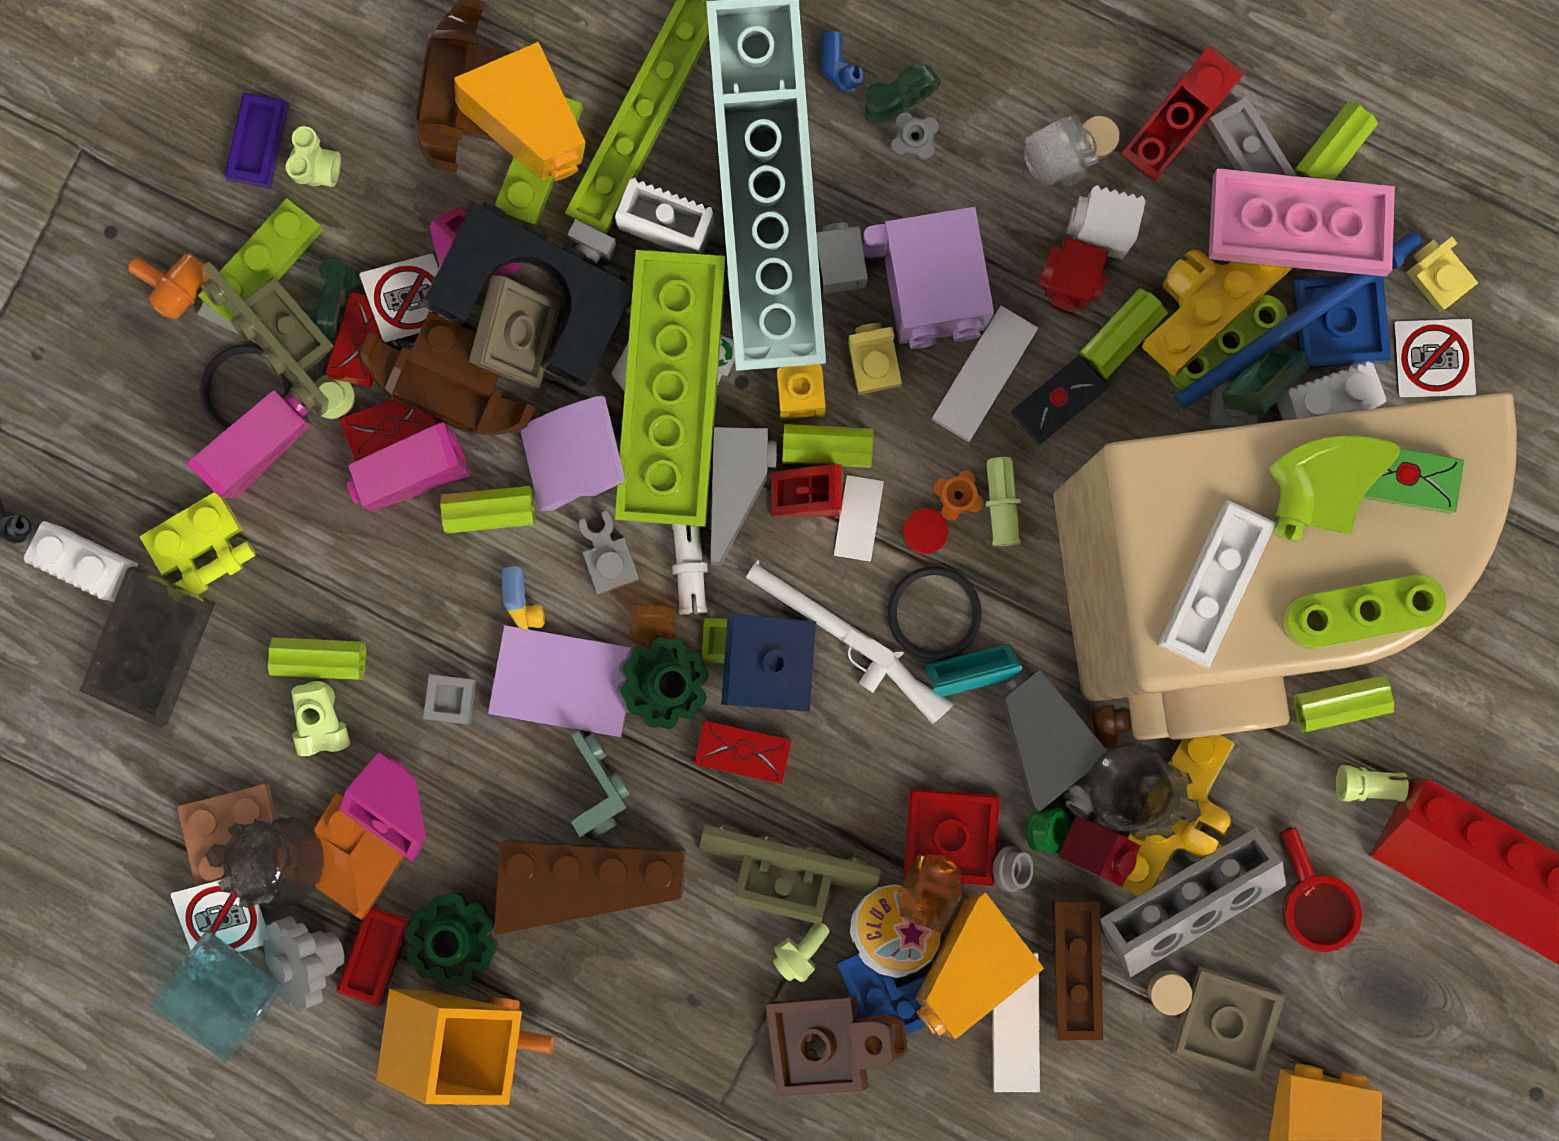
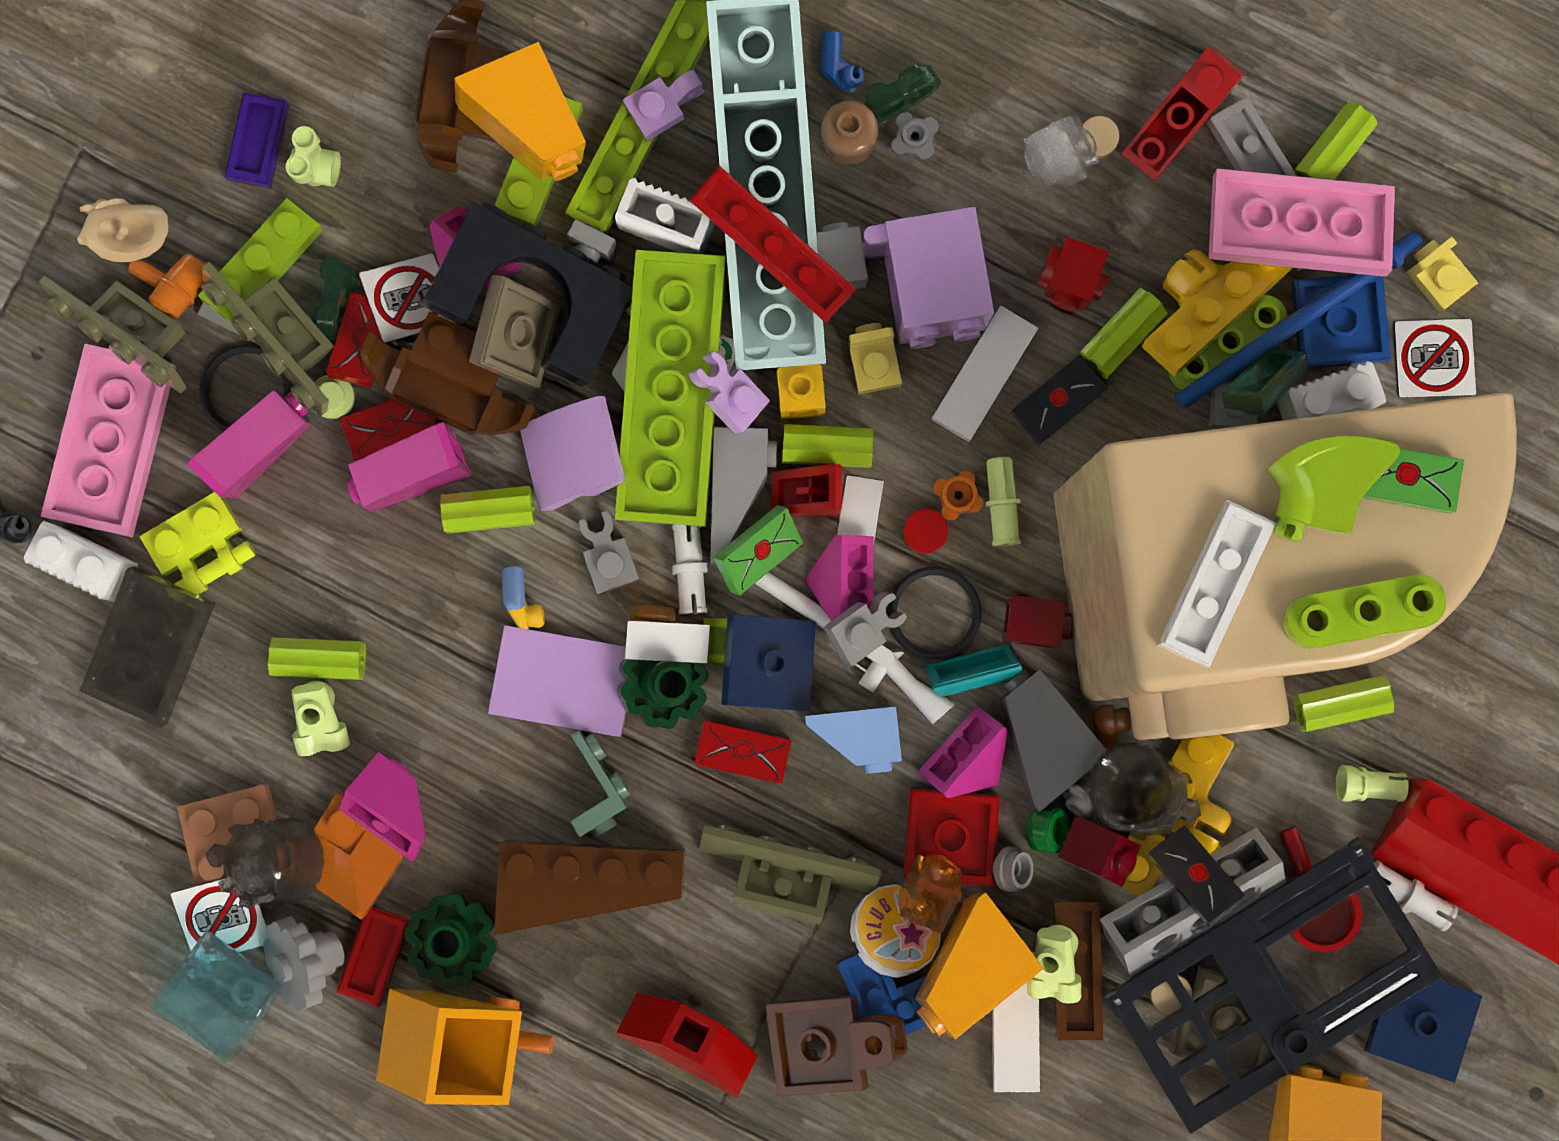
light grey plate [423,674,476,725] -> none
yellowish green plate [773,923,830,982] -> none
white brick [1067,185,1146,260] -> none
none -> olive bracket [39,276,187,394]
none -> bright pink plate [41,344,176,538]
none -> tan hat [77,198,168,262]
none -> red slope [616,992,758,1098]
none -> lavender plate [623,69,704,141]
none -> white sticker [625,621,710,663]
none -> red tile [689,165,856,323]
none -> lavender plate [689,352,770,434]
none -> bright green tile [713,505,803,596]
none -> dark pink slope [805,535,874,621]
none -> light blue slope [805,707,902,774]
none -> medium nougat head [820,101,878,165]
none -> light grey plate [823,592,907,667]
none -> dark pink slope [918,706,1008,798]
none -> dark red brick [1002,595,1072,649]
none -> yellowish green plate [1027,925,1081,1003]
none -> black door [1102,837,1443,1134]
none -> black tile [1148,825,1246,928]
none -> dark blue plate [1364,980,1482,1083]
none -> white pin [1365,860,1458,932]

